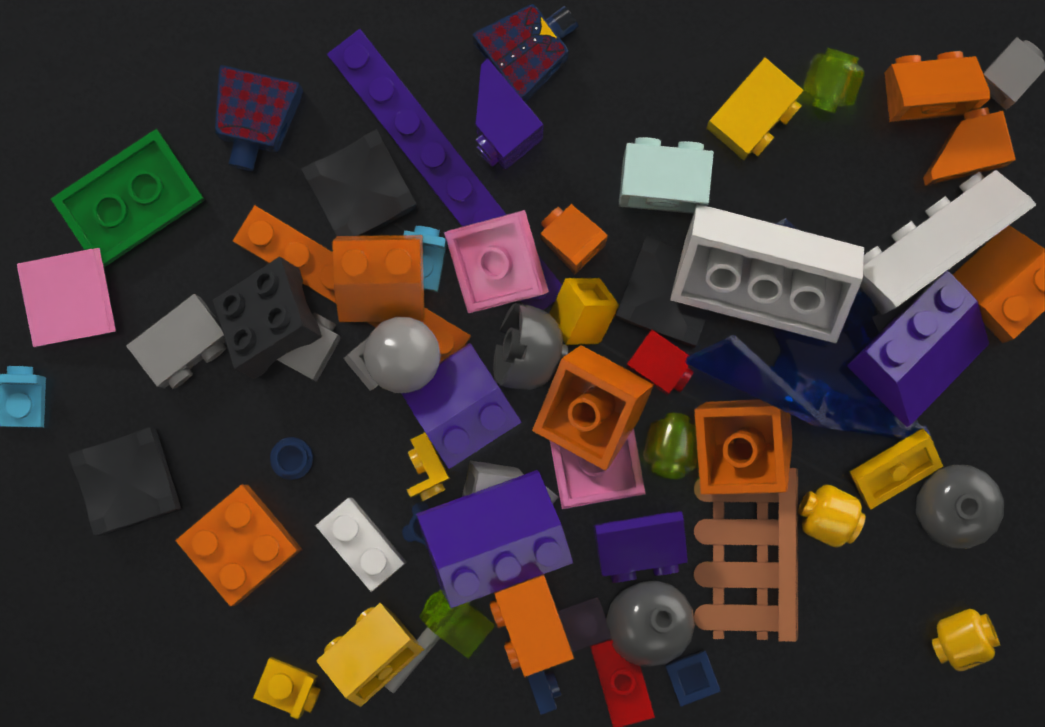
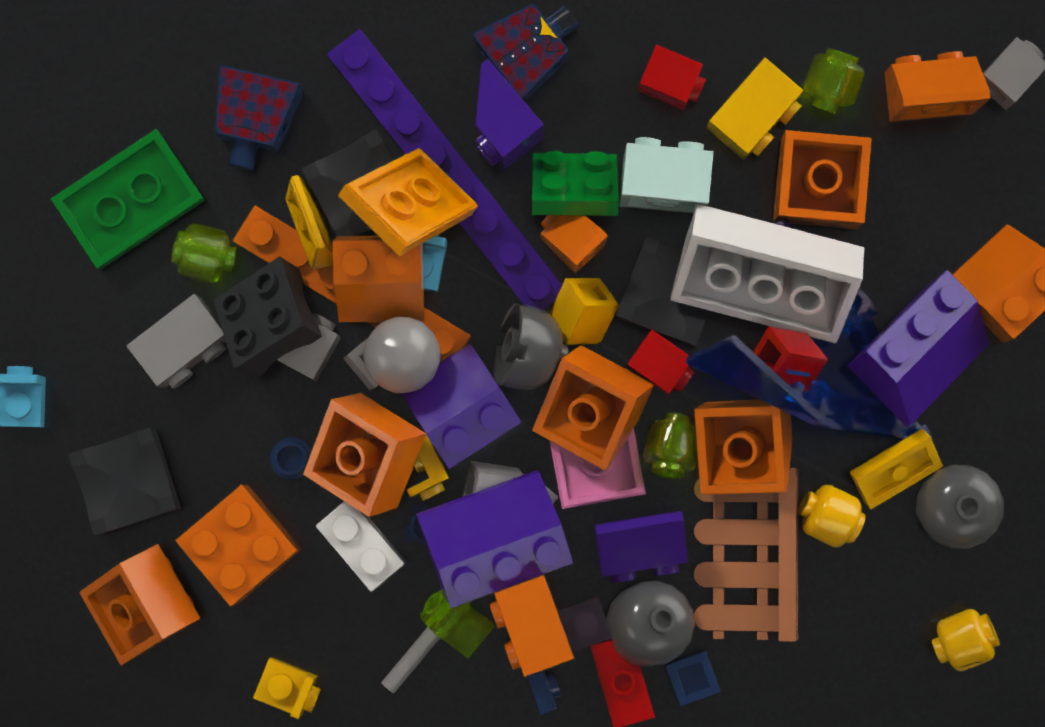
bright pink tile [17,248,116,347] -> none
yellow brick [316,603,424,707] -> none
bright pink tile [444,210,549,314] -> none
white slope [860,170,1036,315] -> none
orange slope [923,107,1016,186] -> none
none -> orange slope [79,544,200,666]
none -> clear neon green head [171,223,236,283]
none -> yellow slope [285,175,334,269]
none -> orange brick [303,393,426,517]
none -> light orange tile [338,148,478,256]
none -> green plate [532,151,619,216]
none -> red brick [638,44,706,110]
none -> red brick [748,327,828,393]
none -> orange brick [773,130,872,230]

